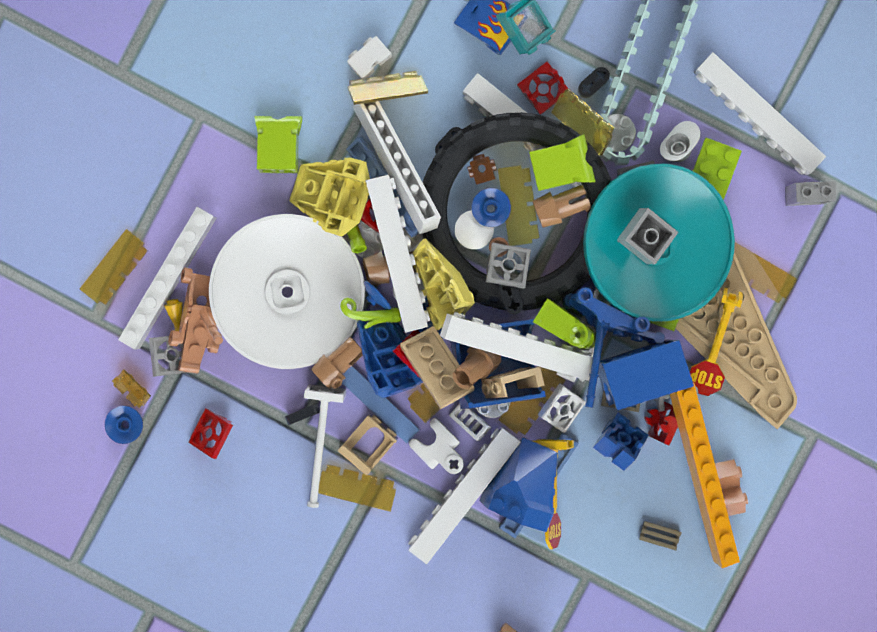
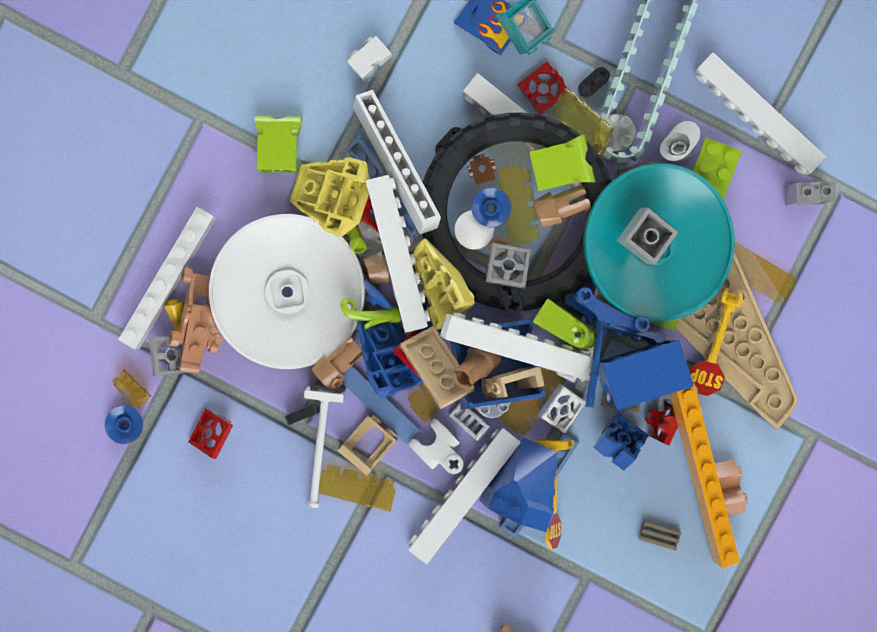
clear yellow windscreen [80,229,148,305] -> none
clear yellow windscreen [348,71,428,105] -> none

